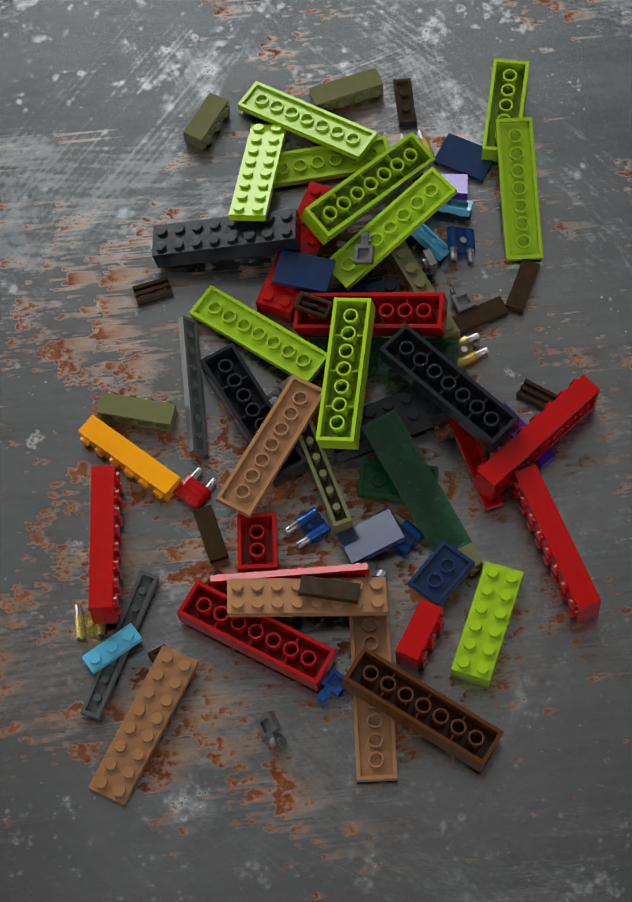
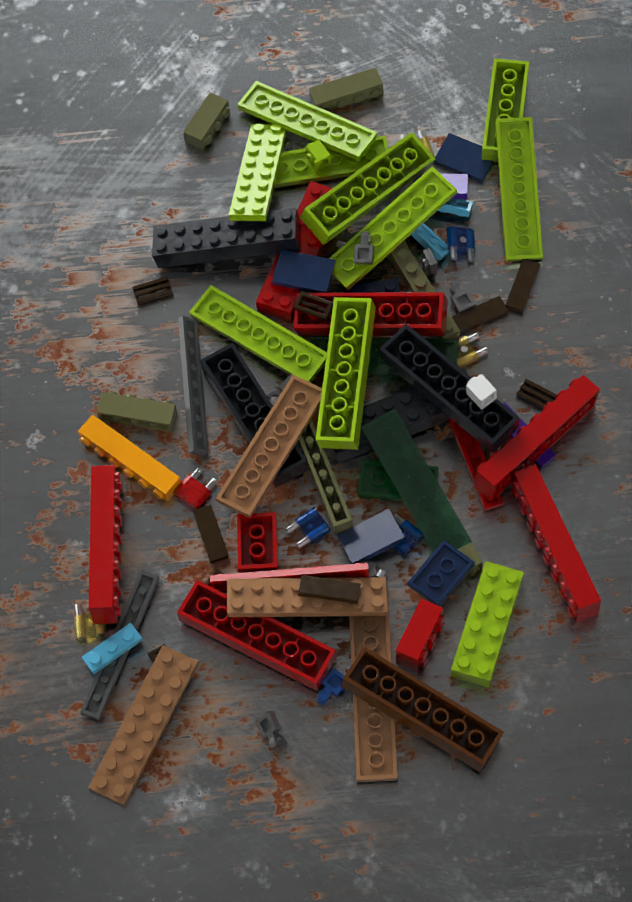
dark brown tile [393,78,417,128] -> none
none -> lime brick [305,140,331,173]
none -> white brick [466,374,497,410]

